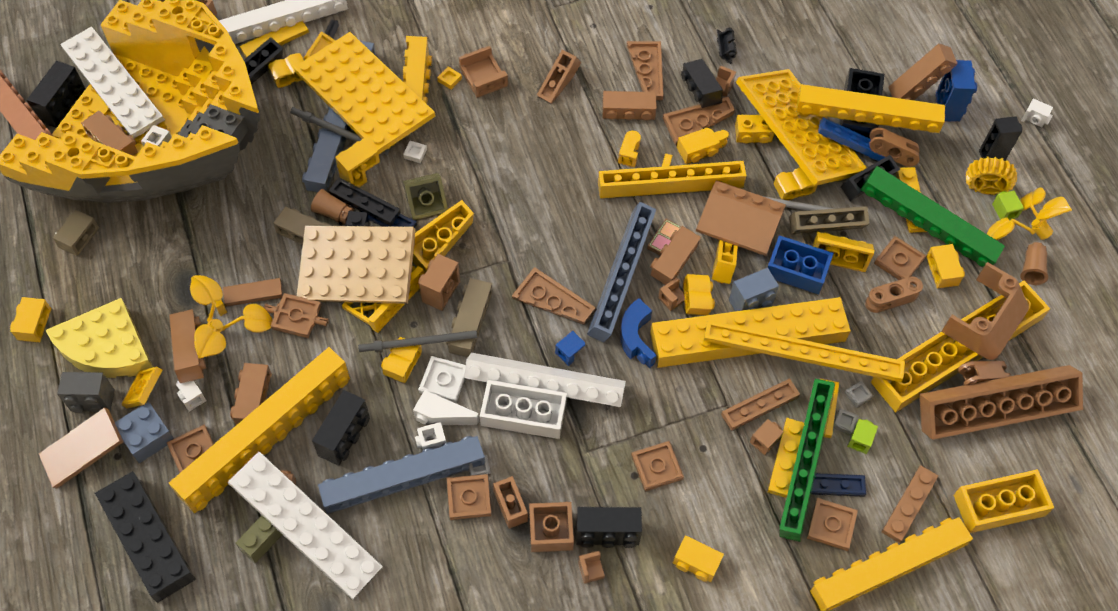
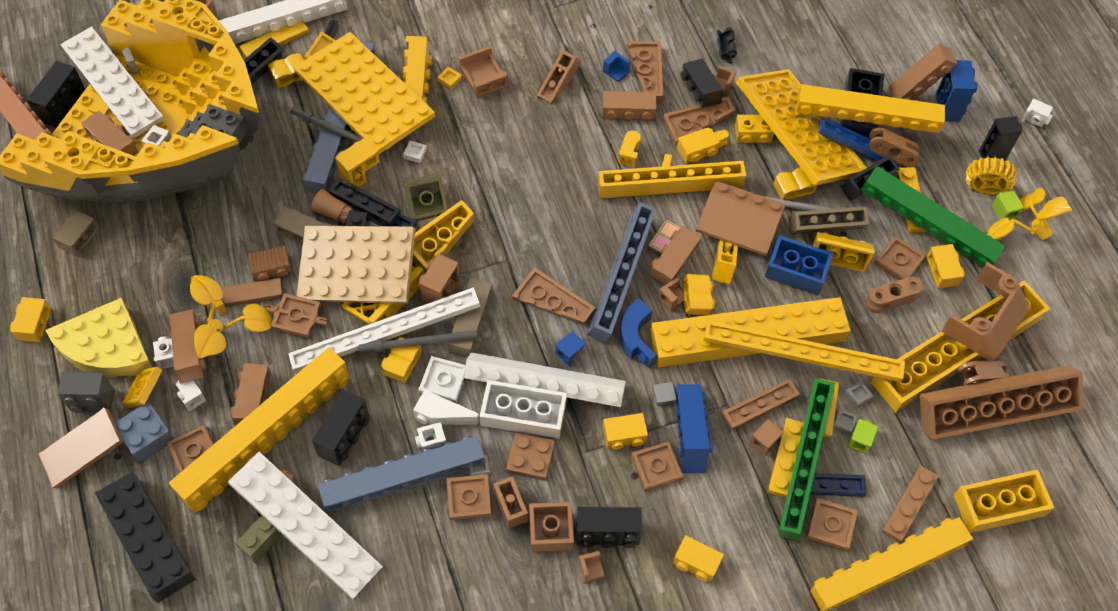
sand blue brick [729,268,779,311] -> none
medium nougat plant [1020,242,1048,285] -> none
none -> light grey tile [122,47,139,73]
none -> white brick [153,336,174,369]
none -> medium nougat brick [248,246,292,281]
none -> white plate [288,287,481,373]
none -> medium nougat plate [506,432,555,481]
none -> yellow brick [602,413,648,450]
none -> blue panel [603,51,631,82]
none -> light grey tile [653,382,677,405]
none -> blue wedge [676,384,712,473]

